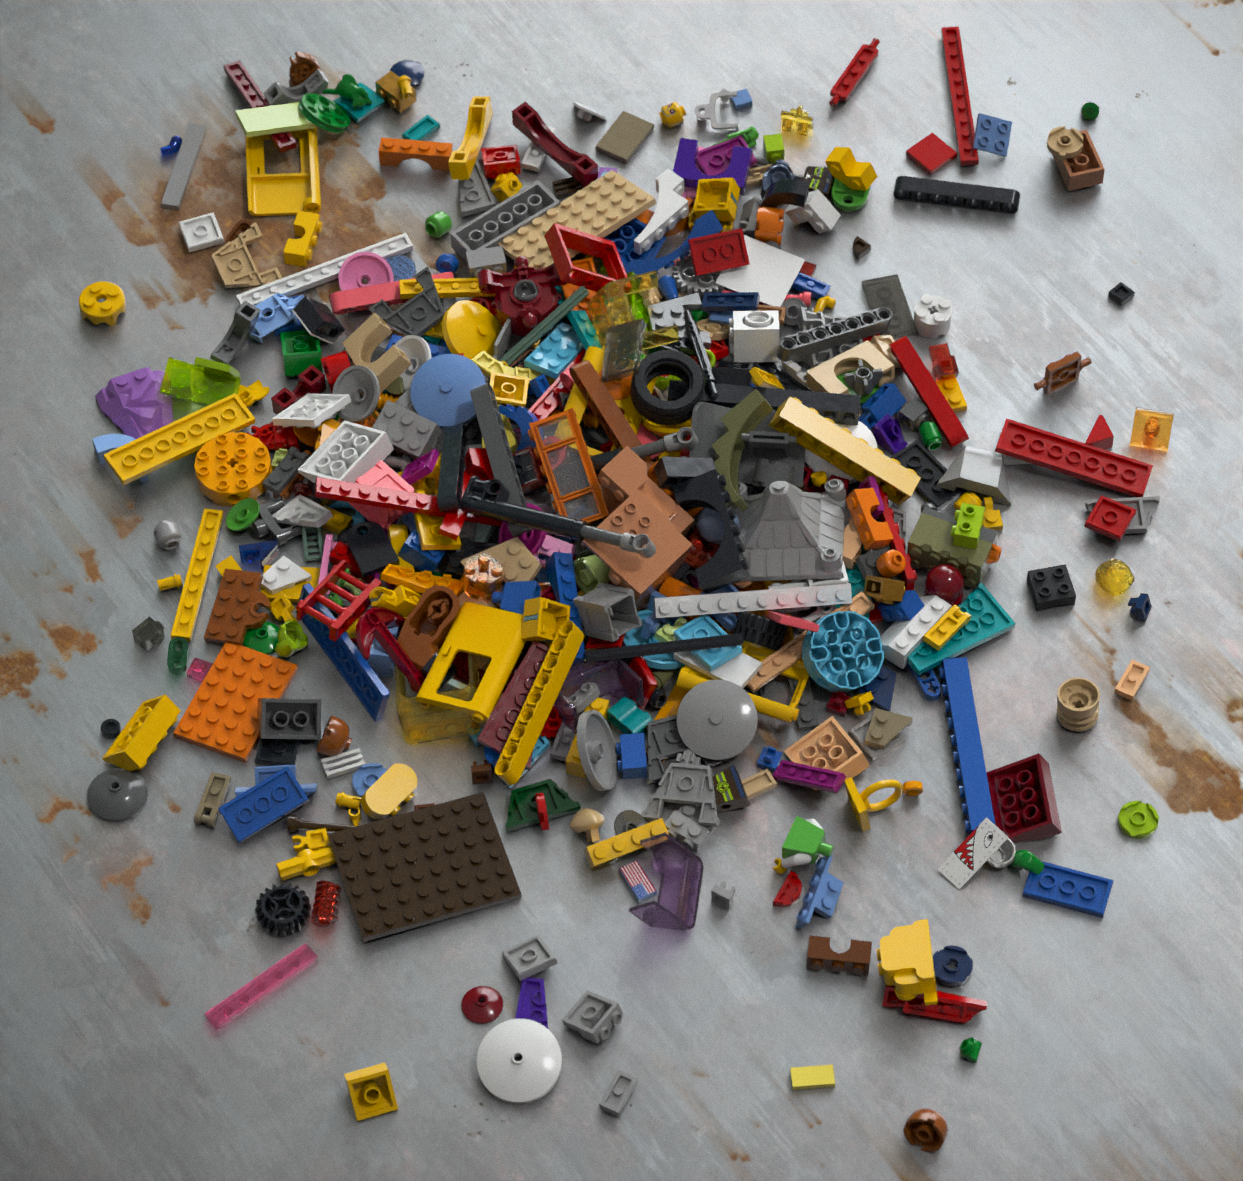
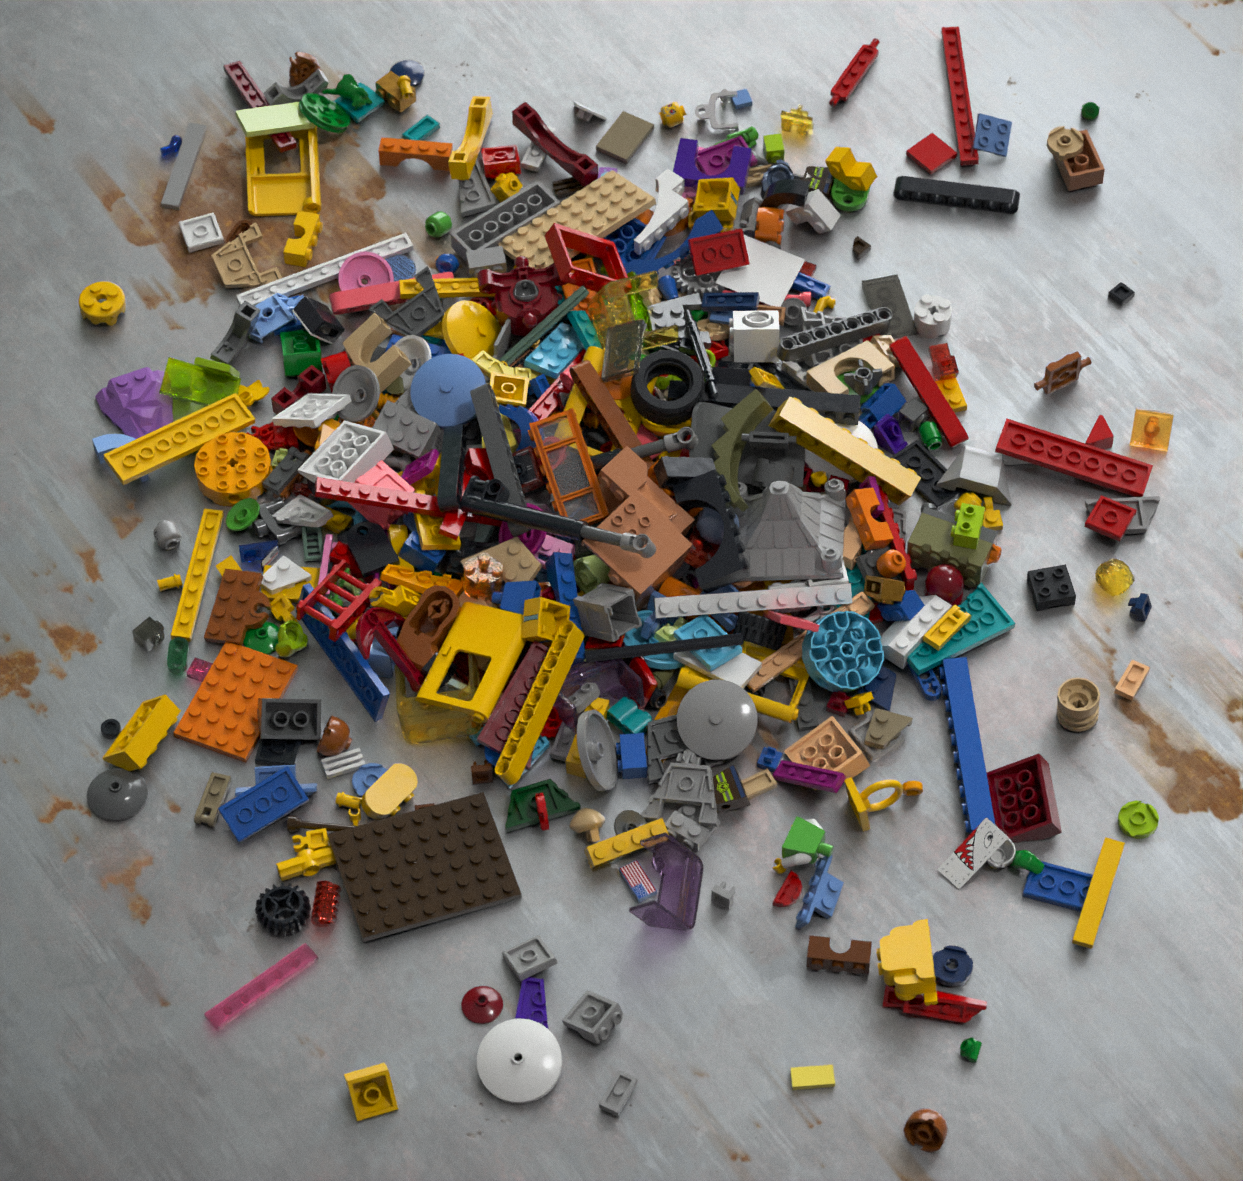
none -> yellow tile [1072,837,1125,949]

